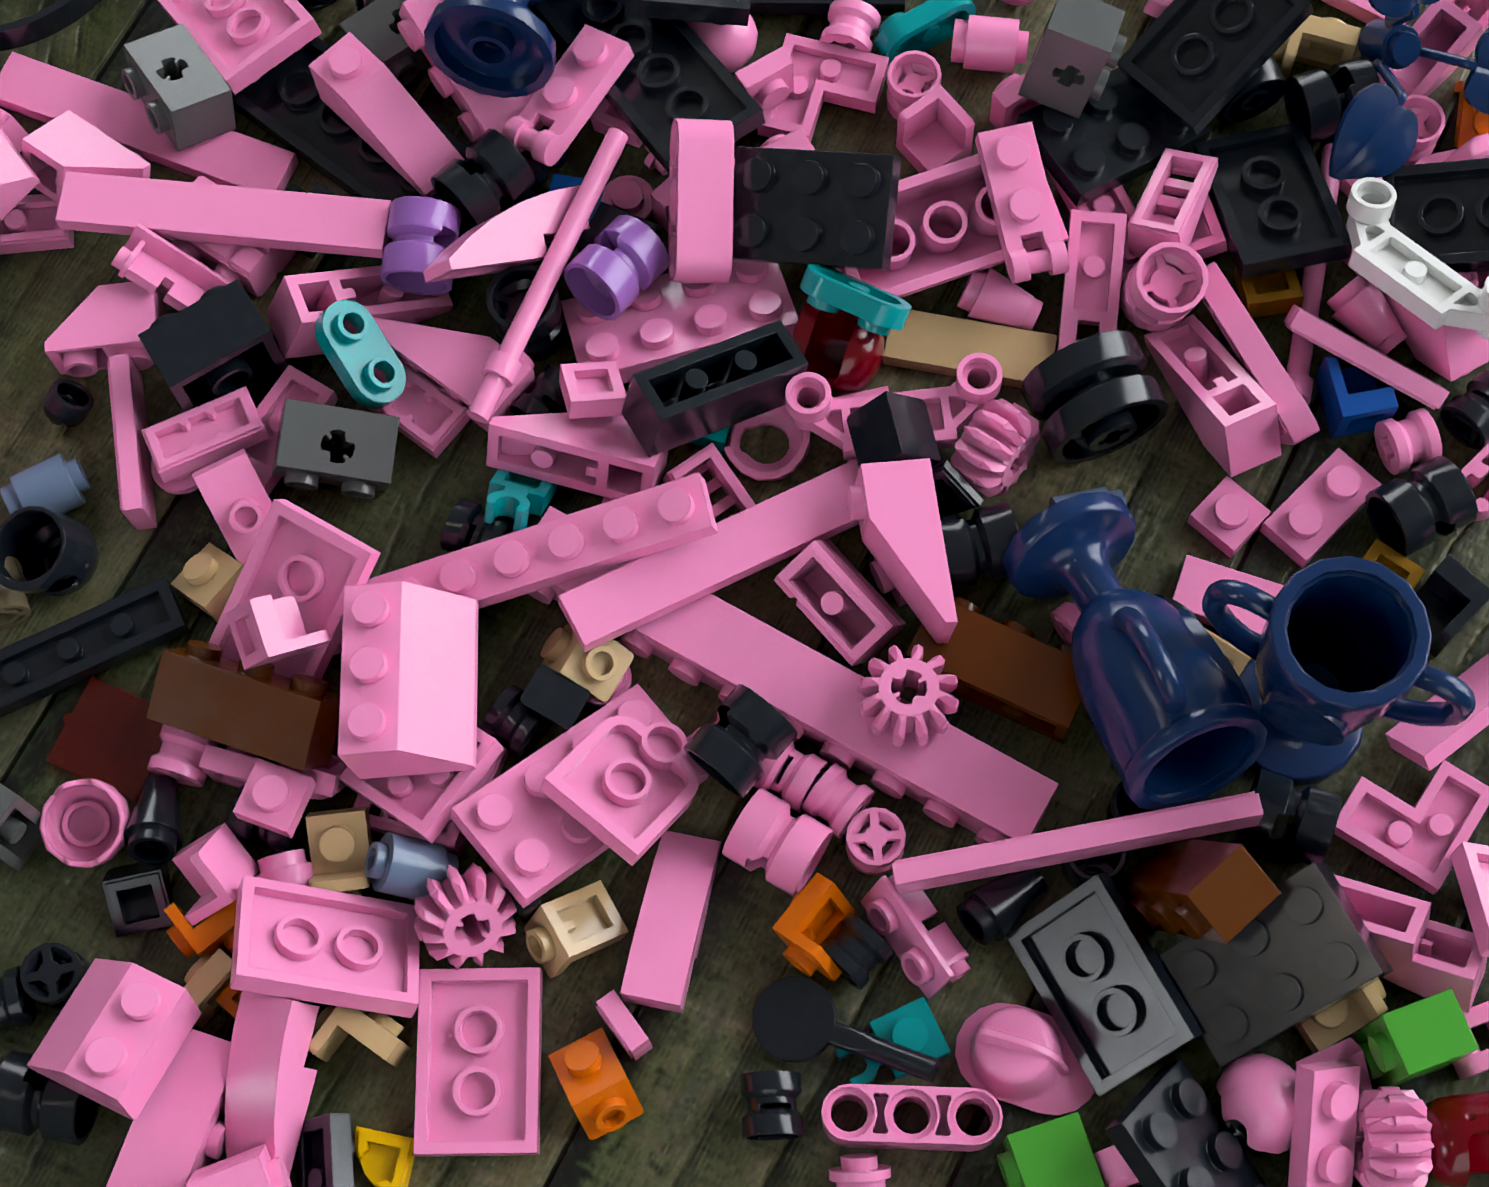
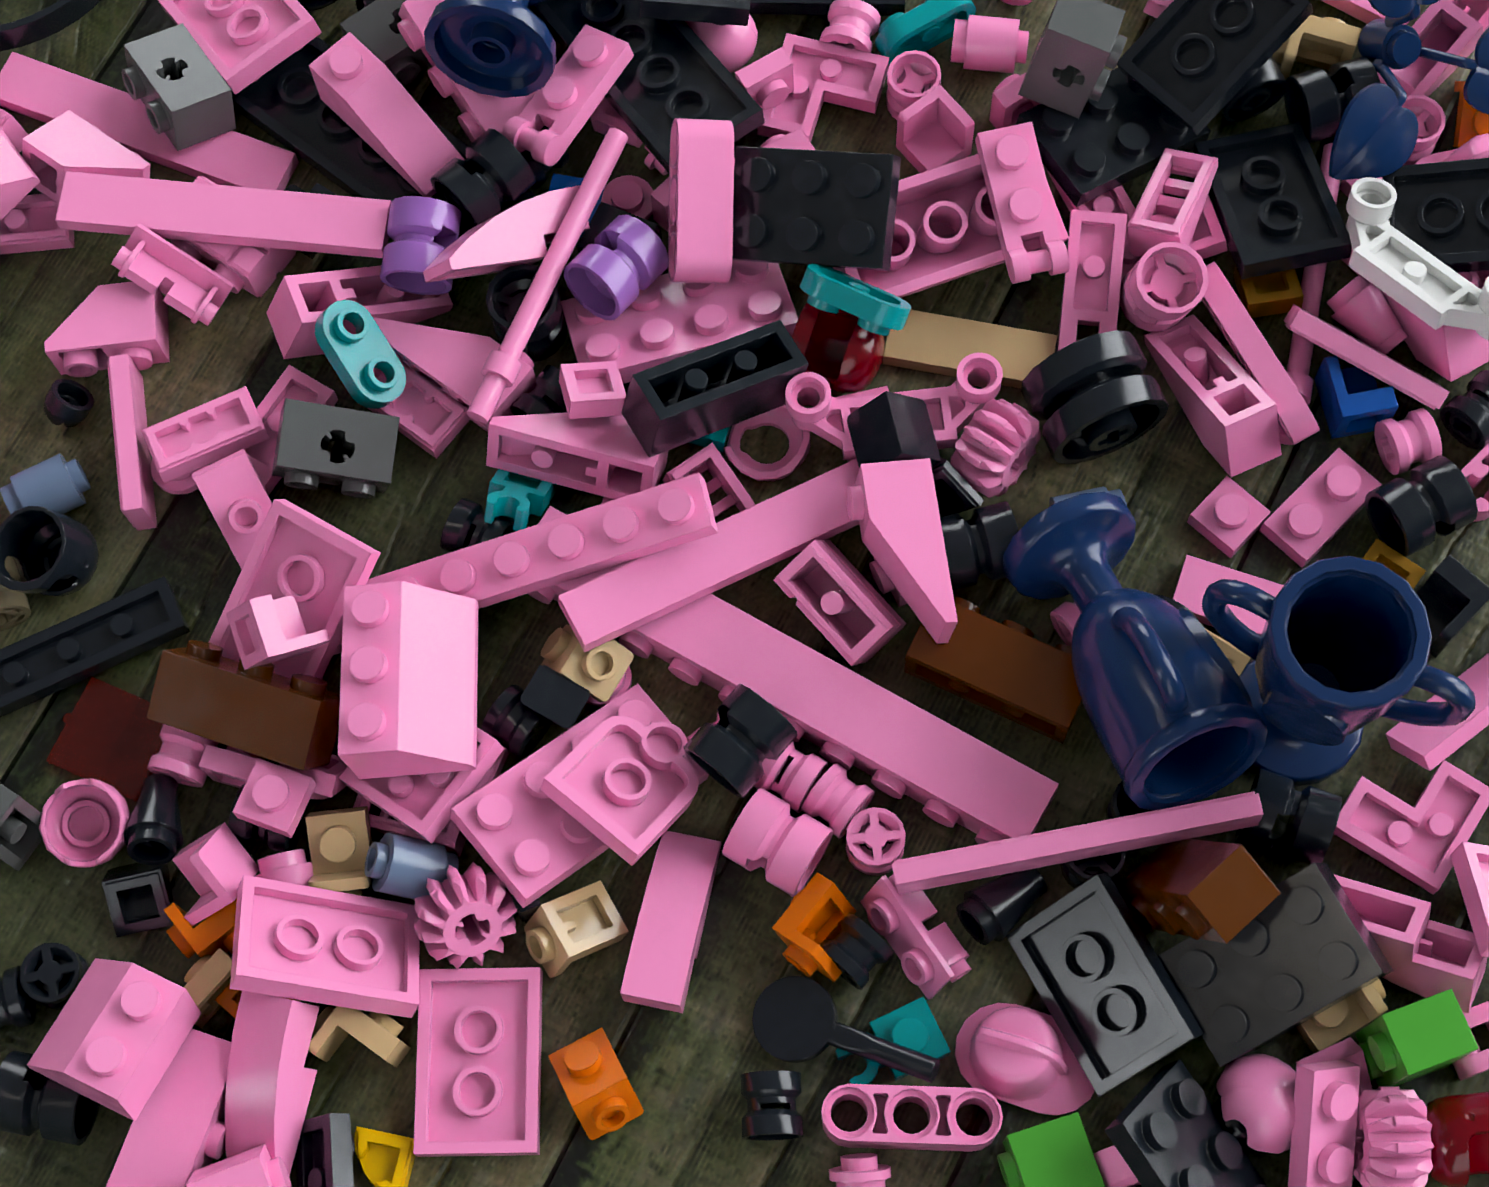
black brick [138,279,288,412] -> none
tan bracket [170,542,244,623] -> none
bright pink tile [596,989,653,1060] -> none
bright pink gear [858,644,959,747] -> none
bright pink cone [957,267,1043,330] -> none

